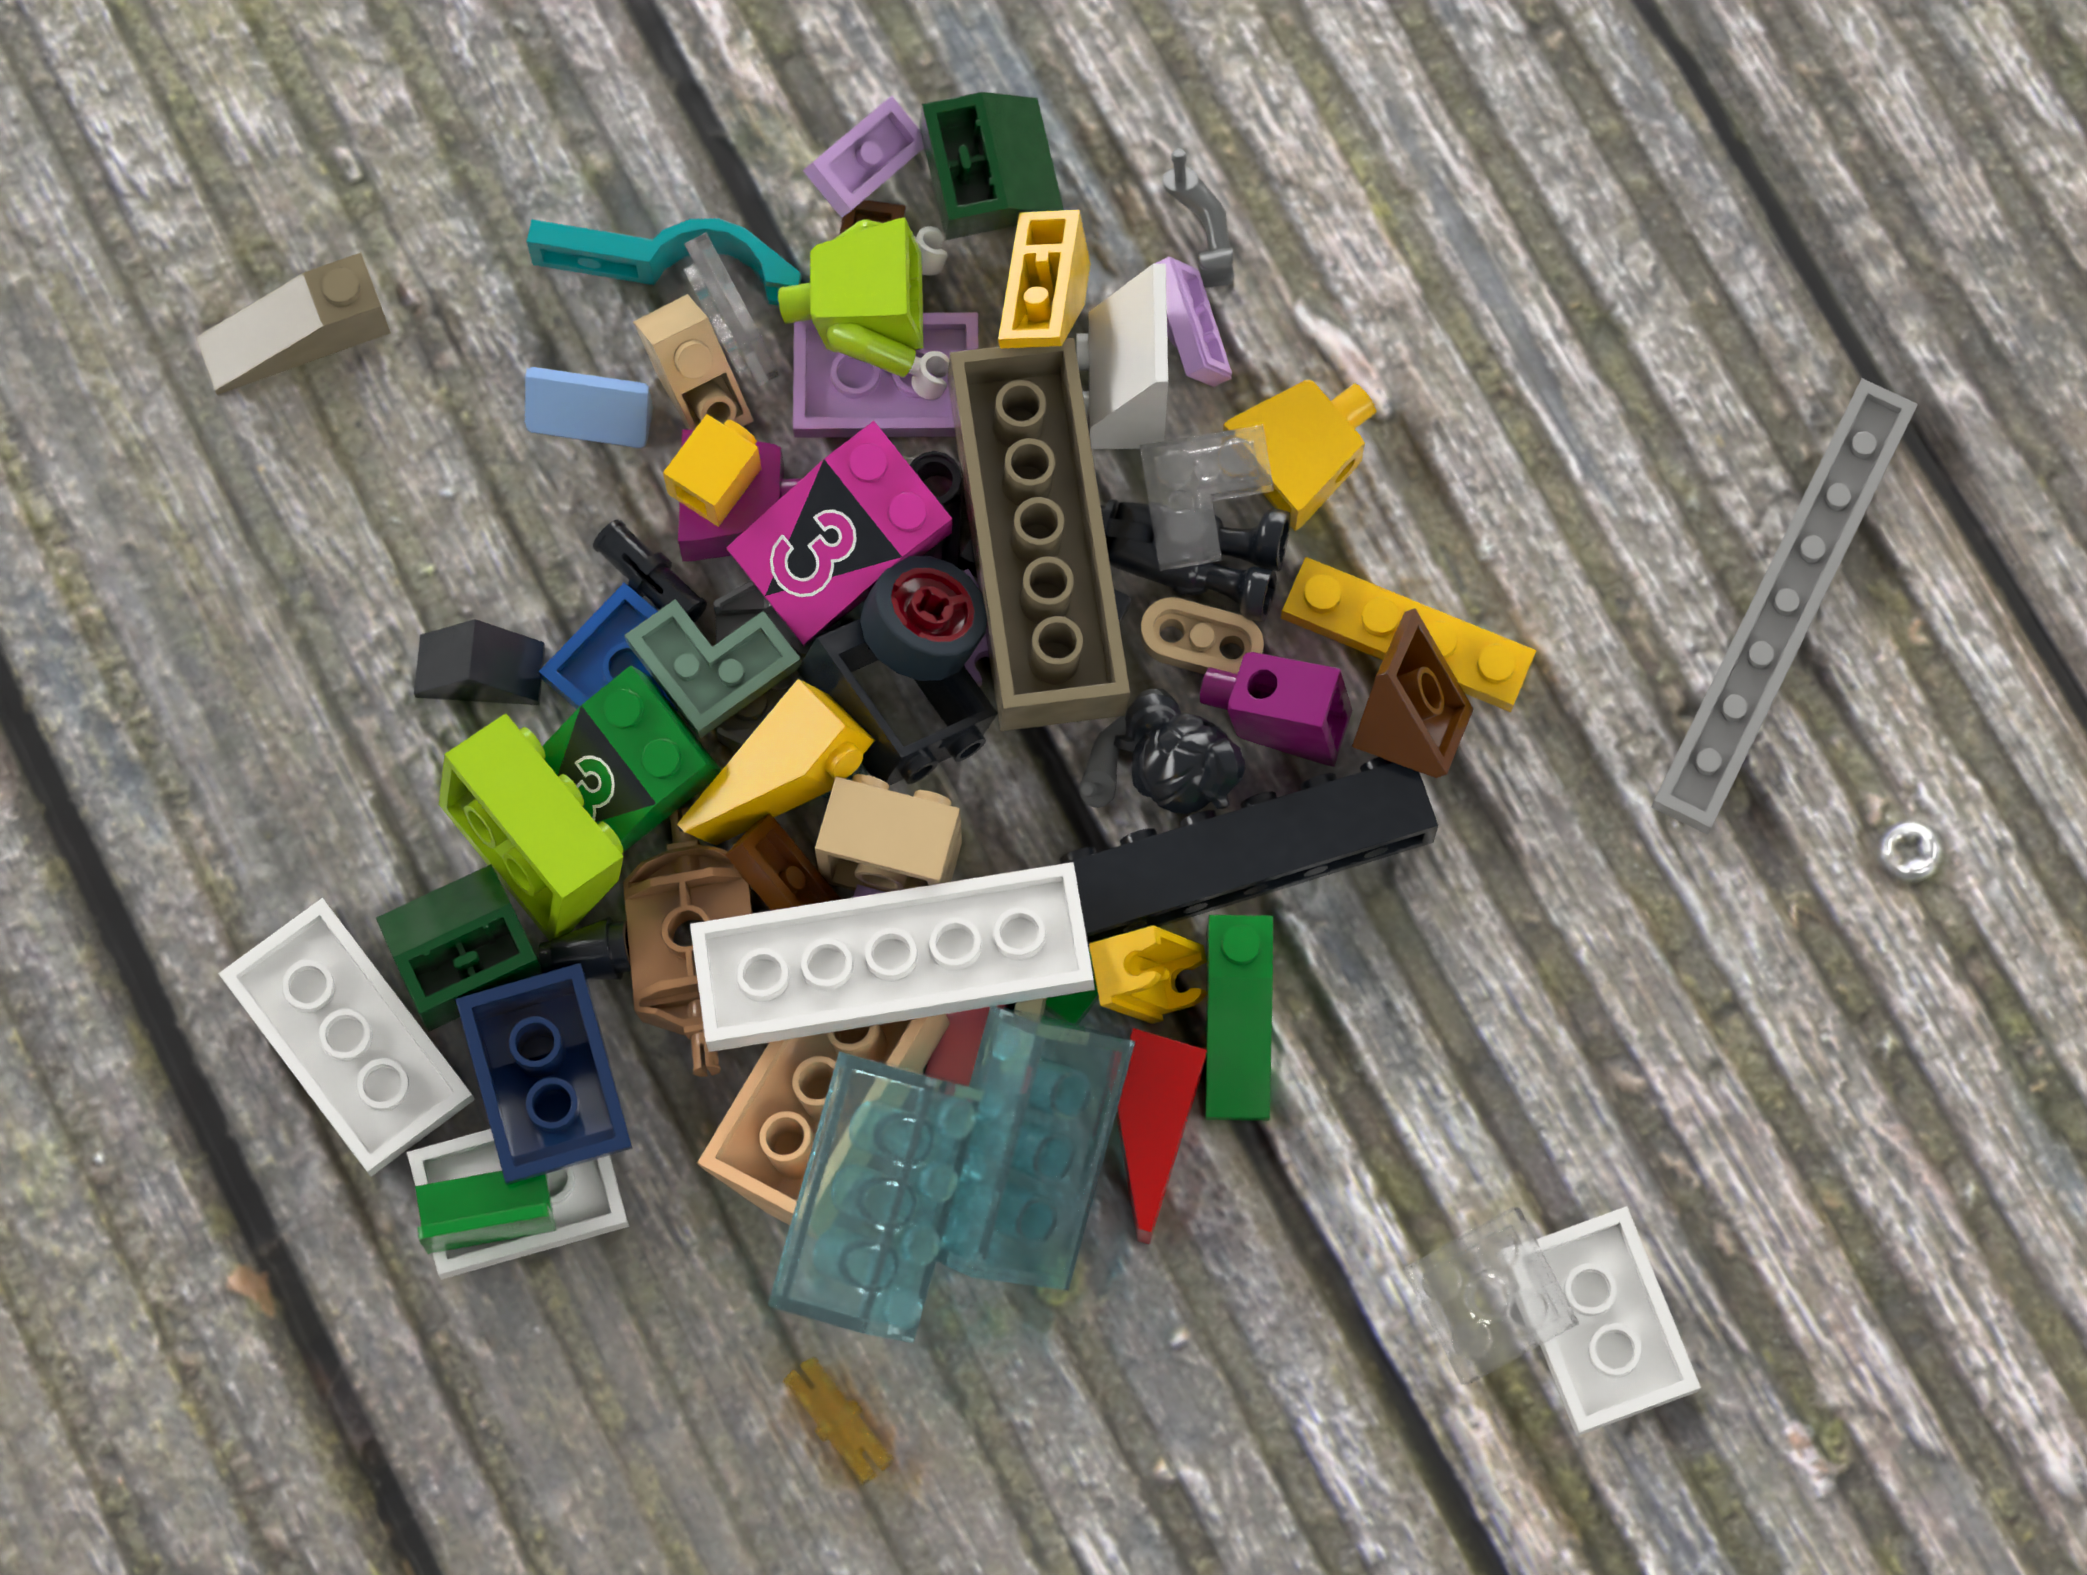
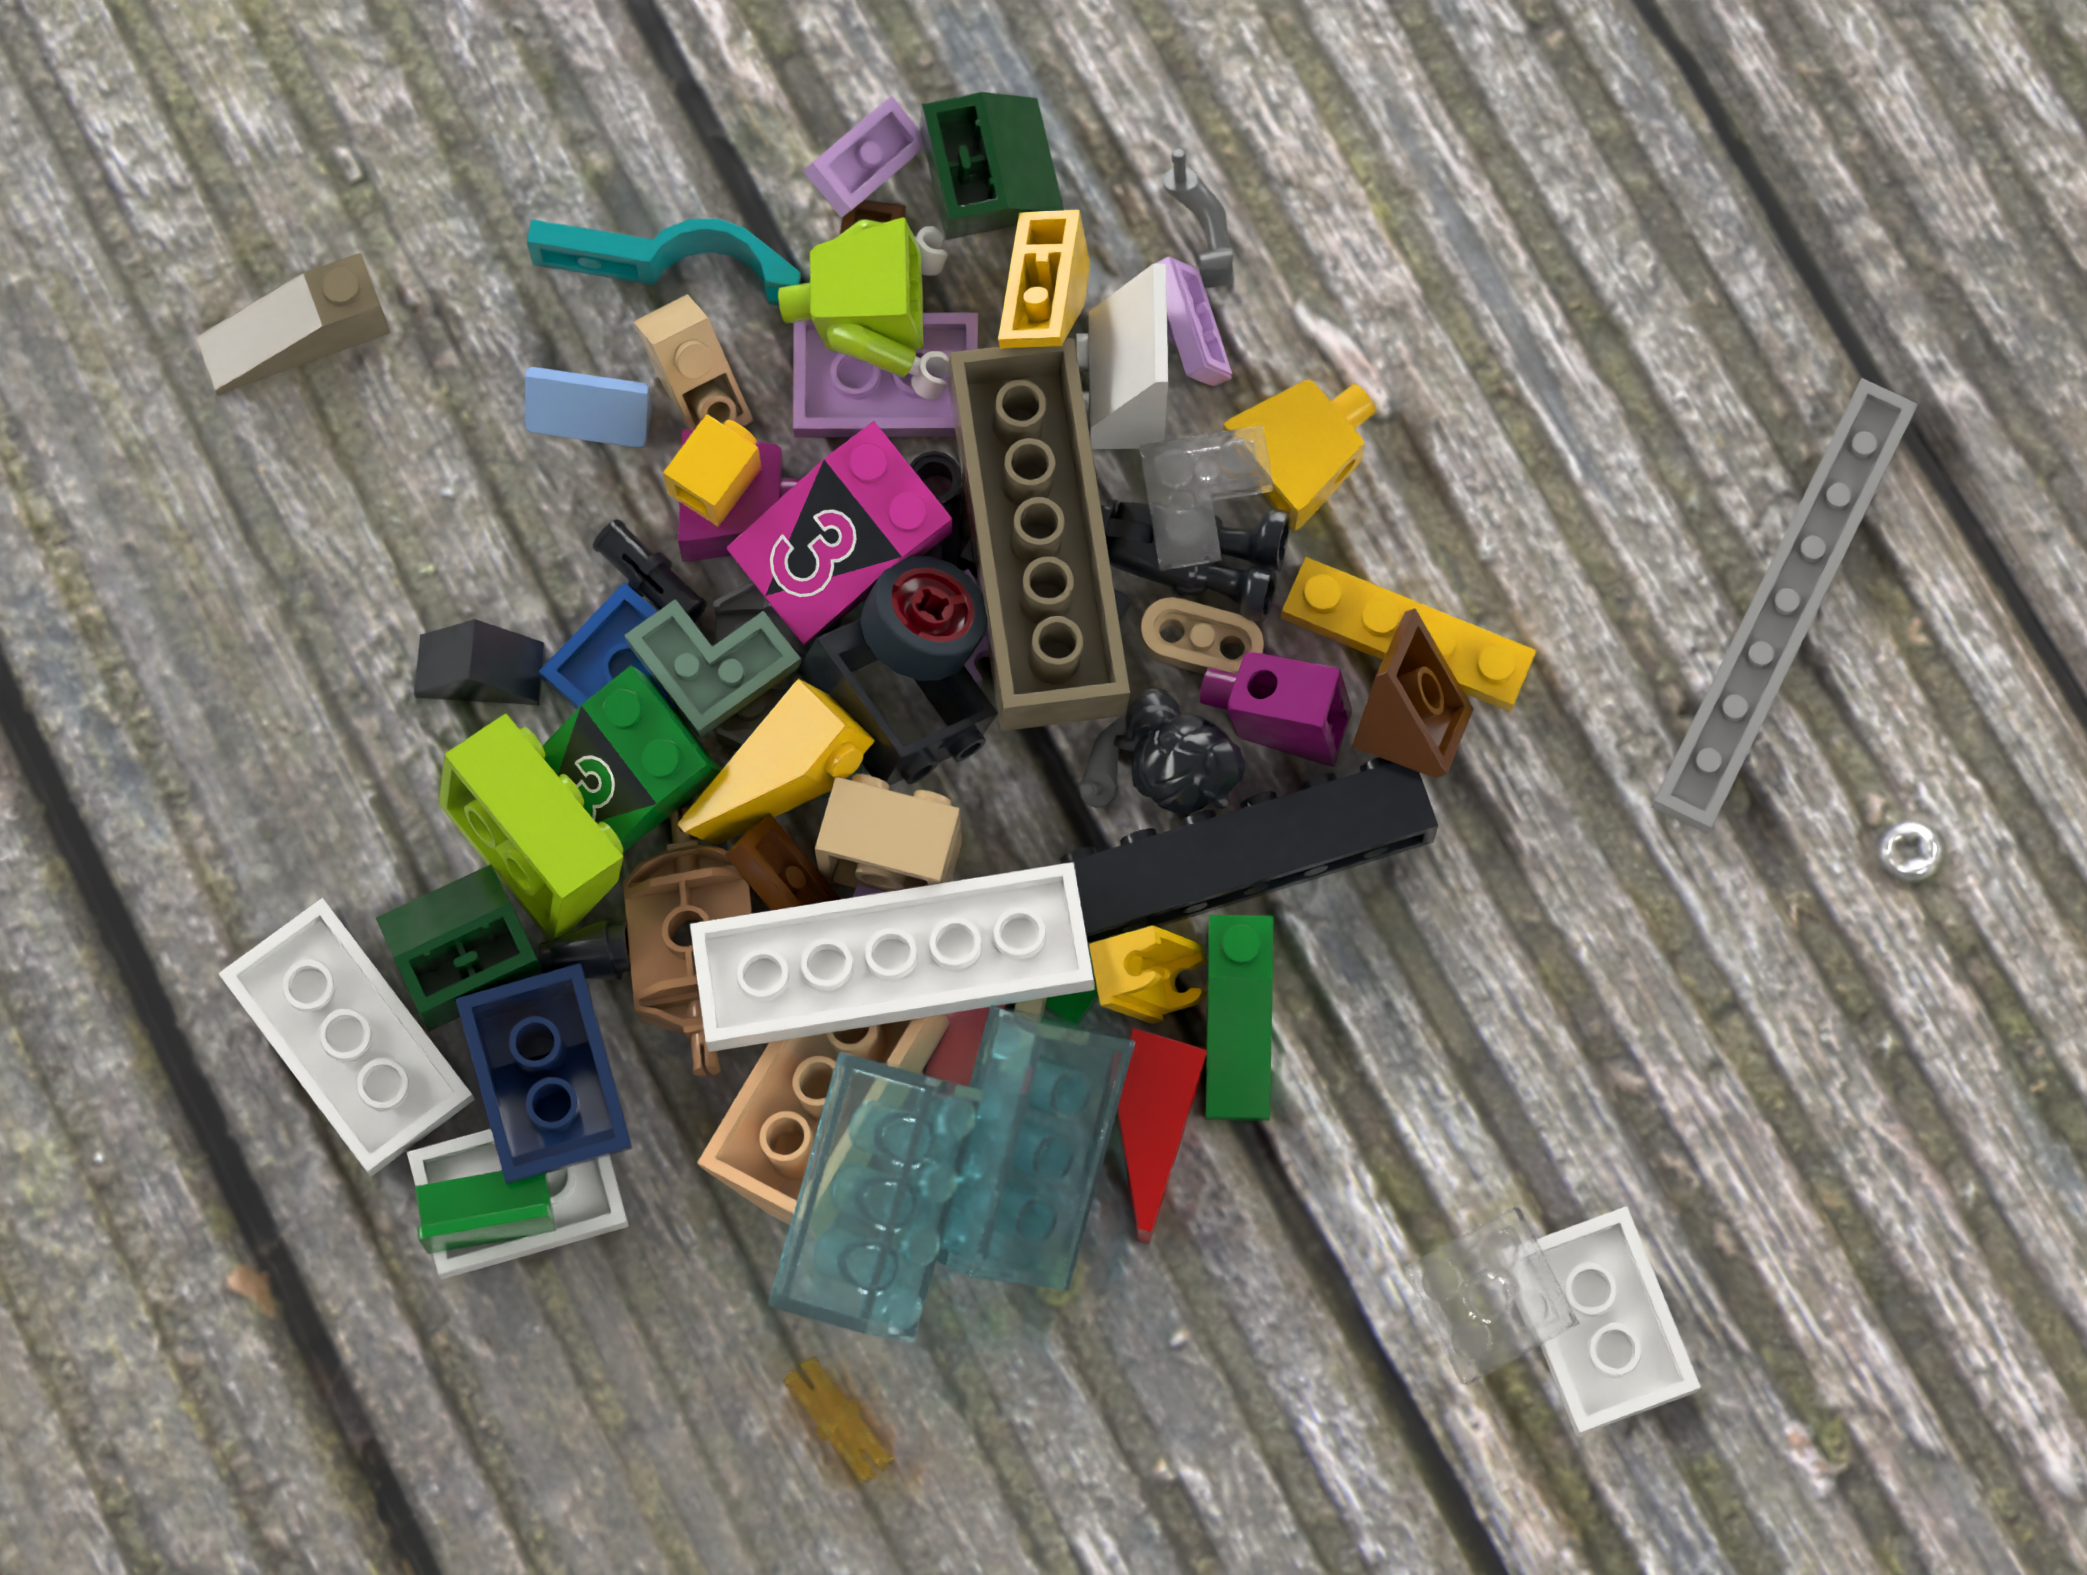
clear plate [683,233,779,386] -> none

